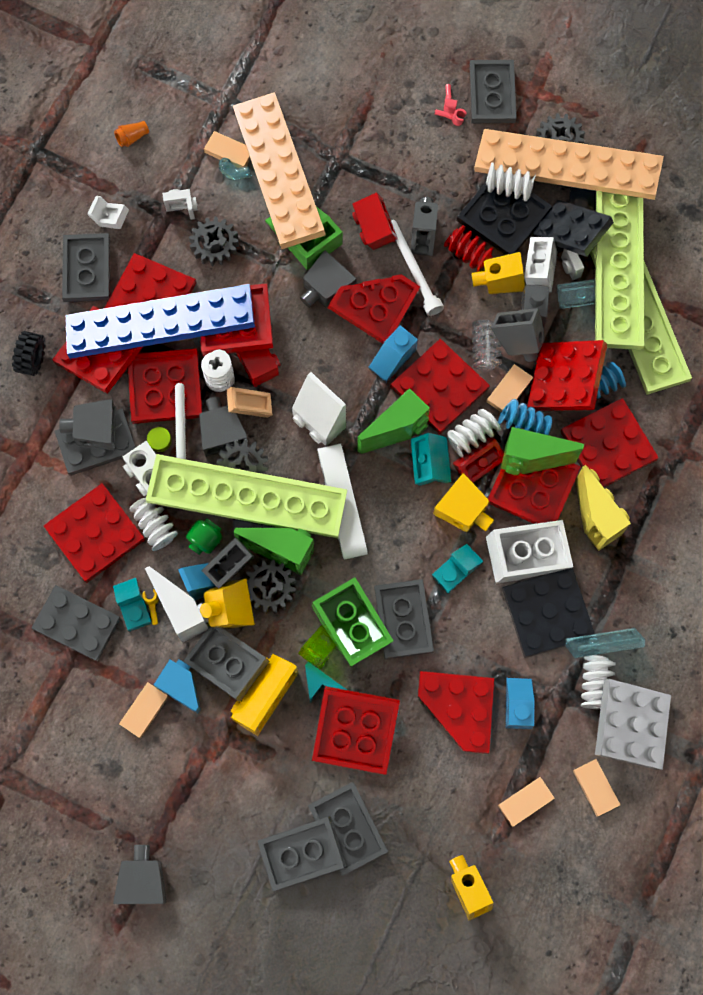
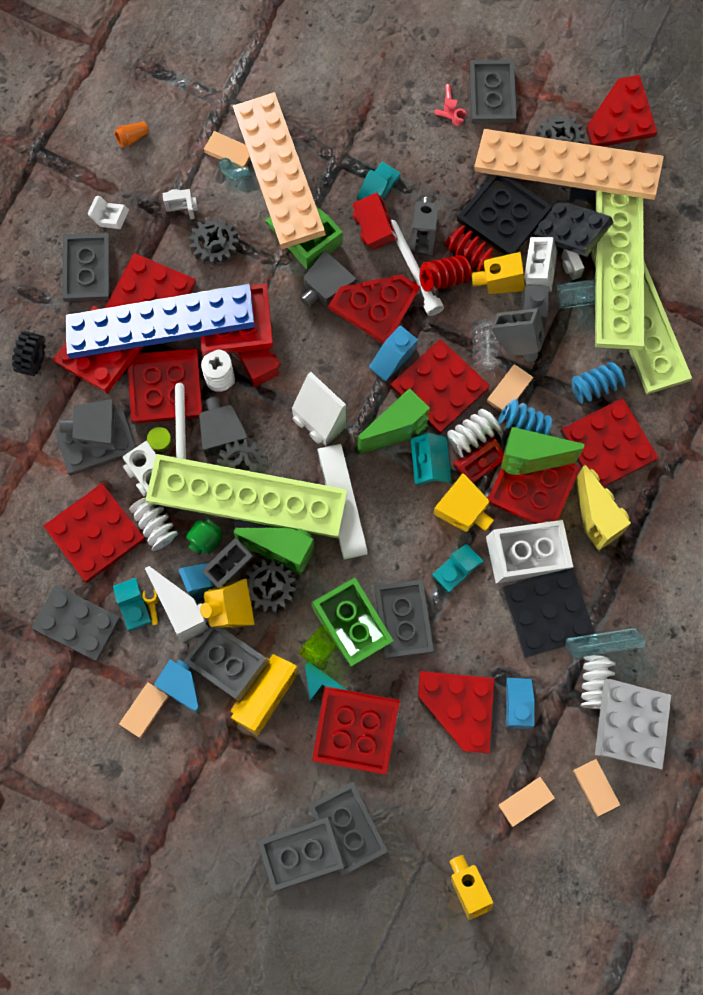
dark grey torso [113,845,167,904] -> none
light nougat tile [227,387,272,418] -> none
white piece [486,163,536,201] -> none
red plate [527,340,607,411] -> none
none -> teal slope [357,162,401,200]
none -> red piece [419,255,472,292]
none -> red plate [586,75,657,147]

